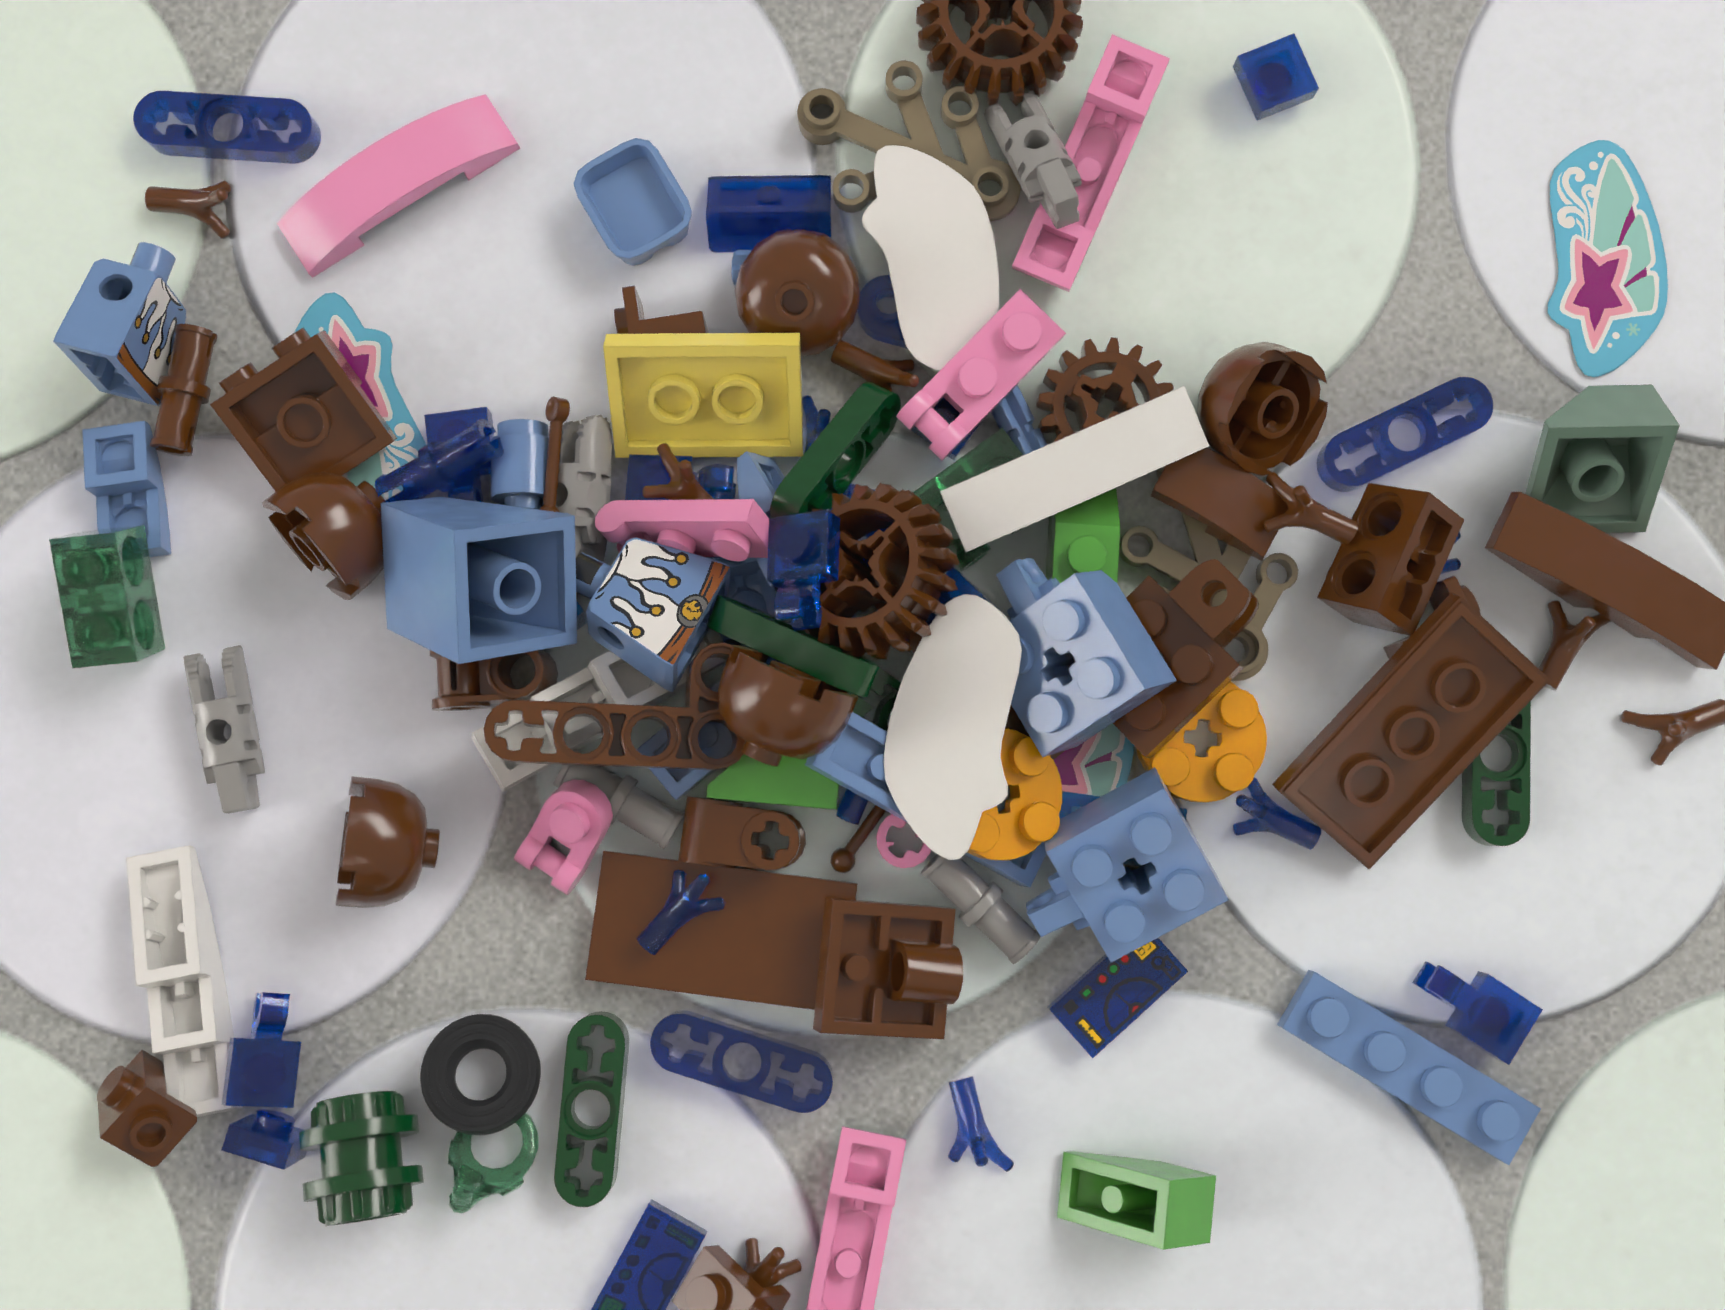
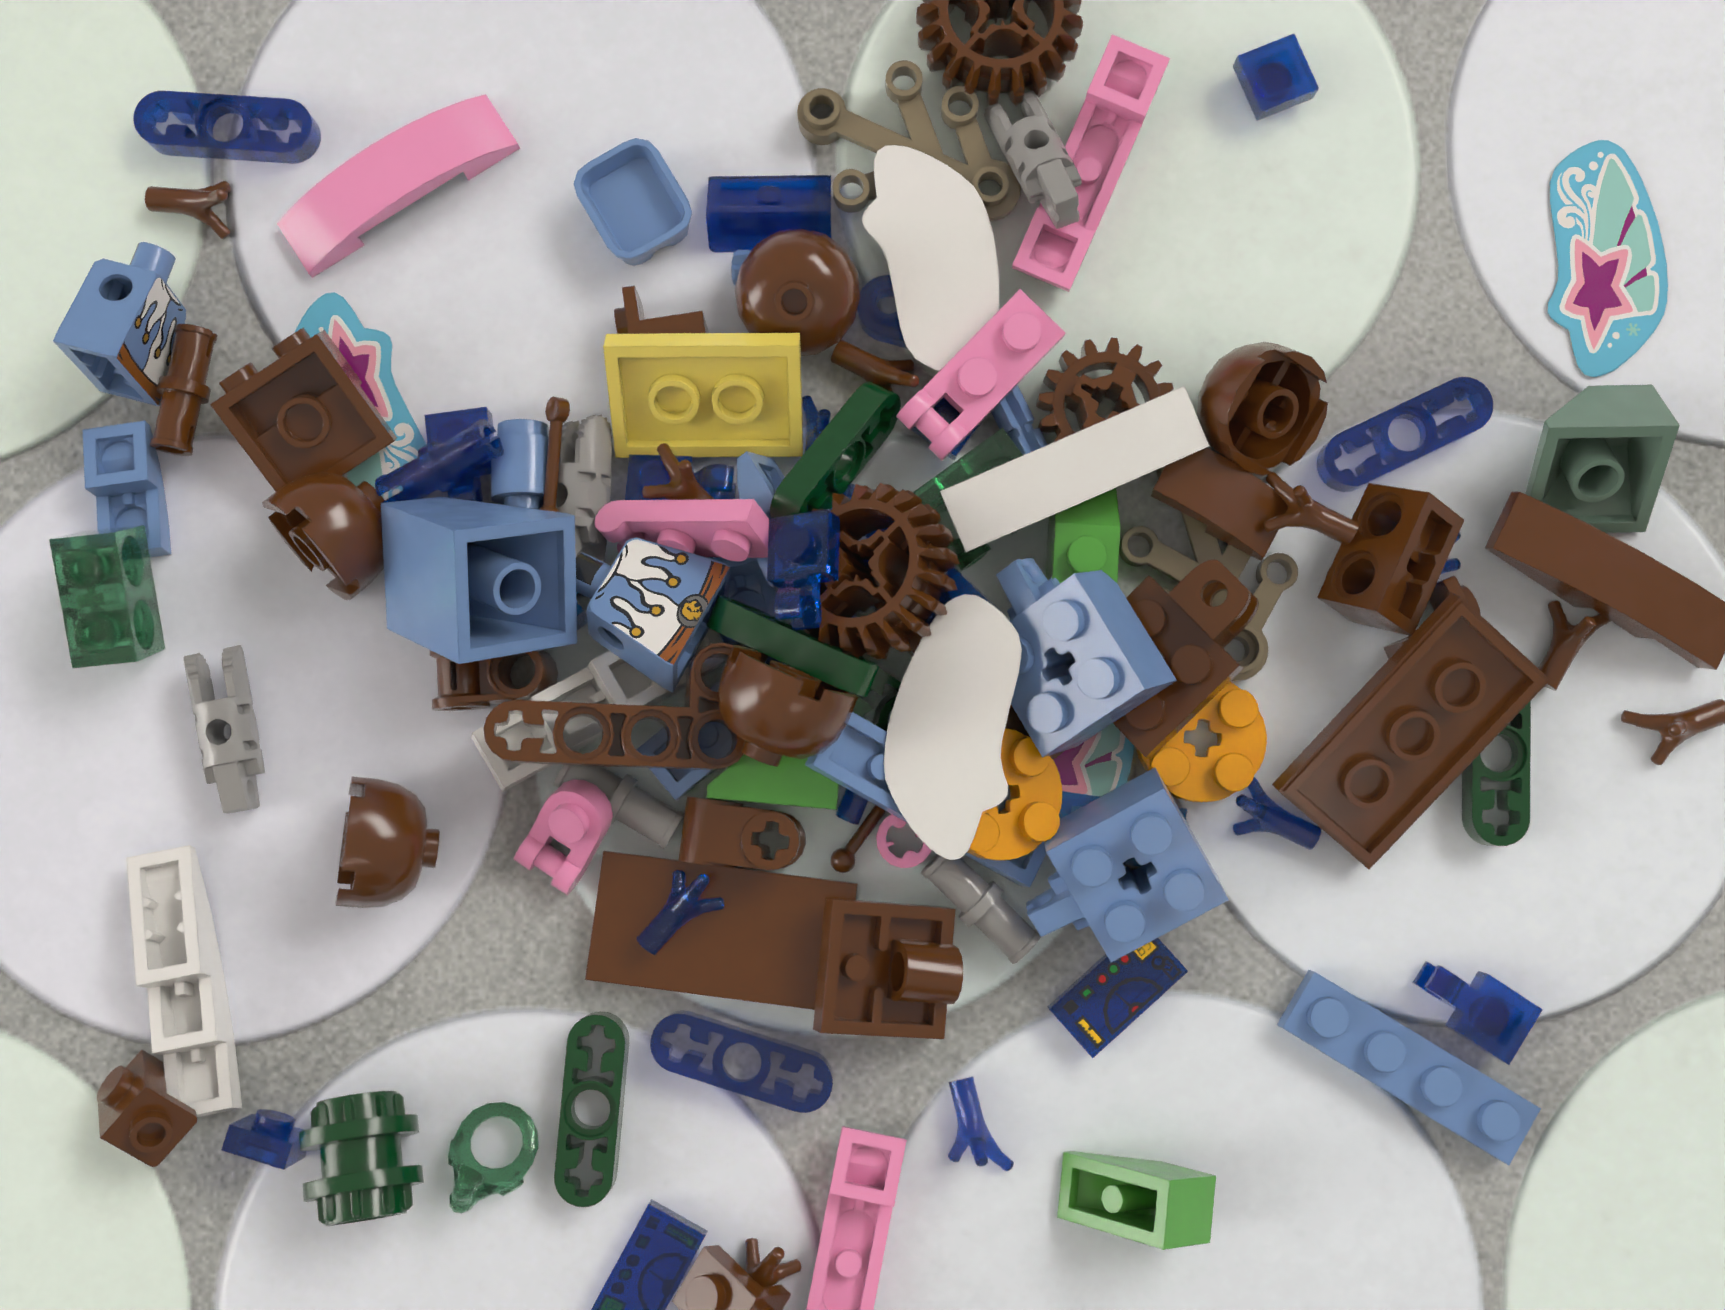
clear blue plate [222,992,301,1108] -> none
black tyre [420,1014,541,1135] -> none

